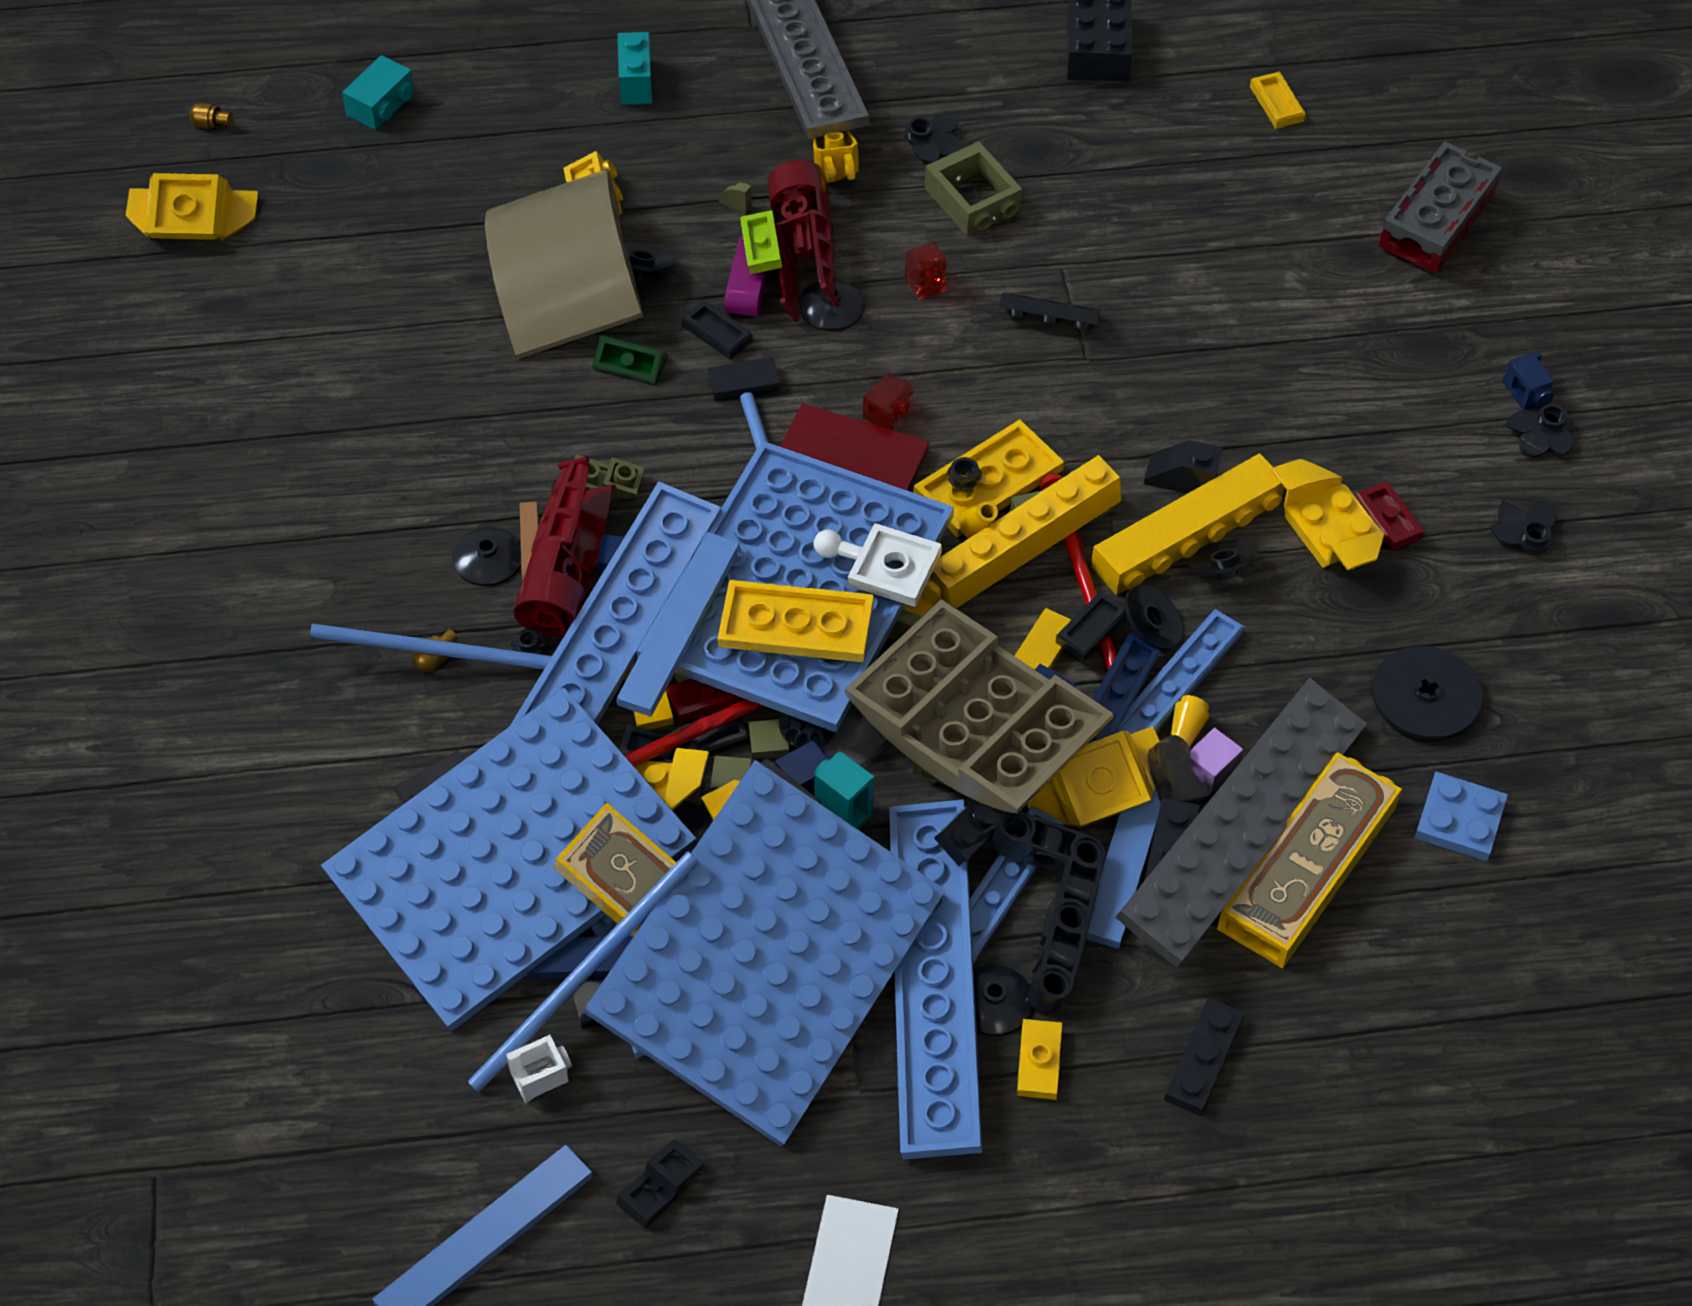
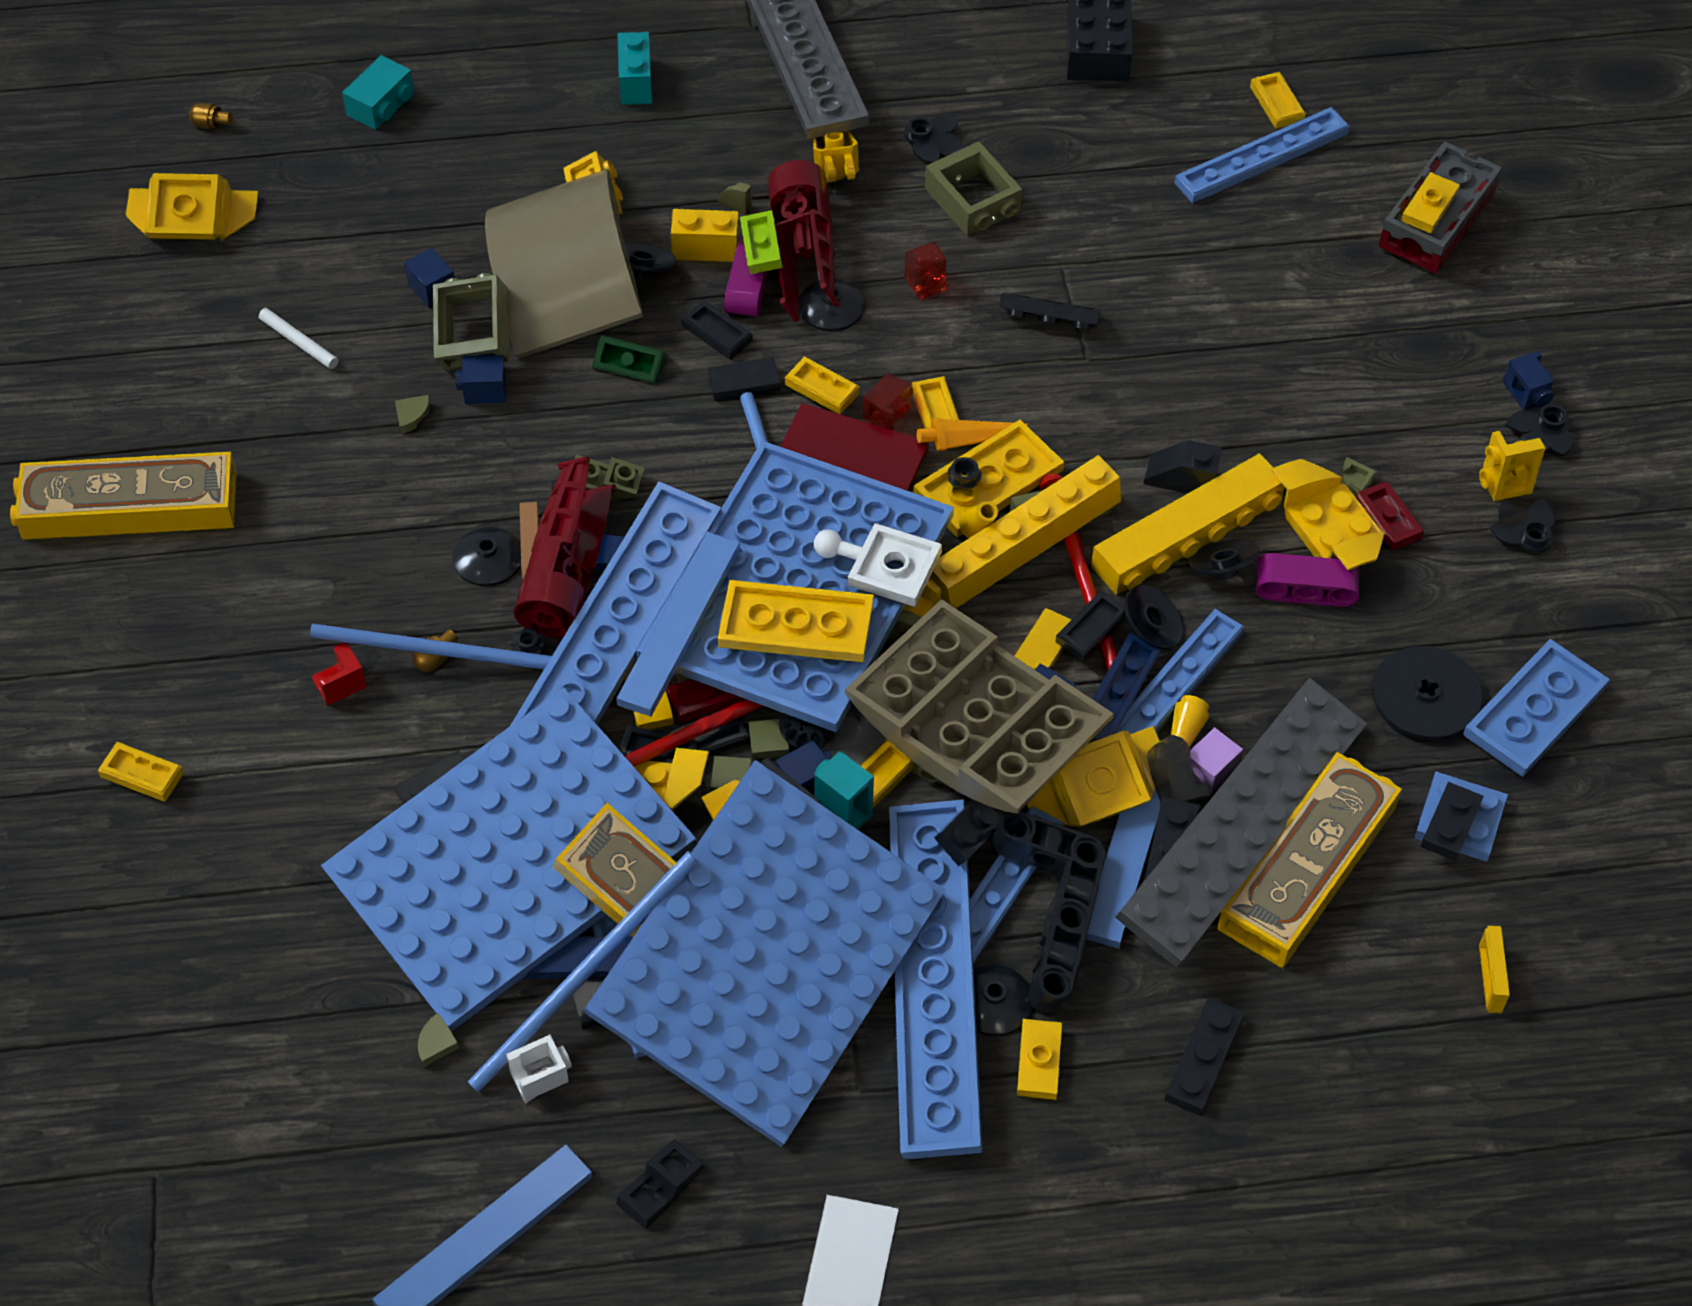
none -> brick [10,452,237,540]
none -> yellow plate [98,742,184,802]
none -> white bar [259,308,338,369]
none -> red panel [312,642,367,706]
none -> olive tile [395,395,430,434]
none -> dark blue brick [404,248,454,308]
none -> olive tile [418,1013,459,1067]
none -> olive window [433,273,509,371]
none -> dark blue brick [456,355,506,404]
none -> yellow brick [671,209,739,262]
none -> yellow plate [785,356,860,414]
none -> yellow tile [861,739,913,808]
none -> yellow tile [911,376,959,429]
none -> light orange bar [917,418,1028,451]
none -> medium blue tile [1175,107,1350,204]
none -> magenta beam [1256,553,1359,607]
none -> olive tile [1341,457,1378,497]
none -> yellow plate [1401,172,1460,234]
none -> black plate [1420,781,1484,861]
none -> medium blue plate [1463,639,1610,777]
none -> yellow bracket [1479,431,1545,501]
none -> yellow tile [1479,926,1509,1013]

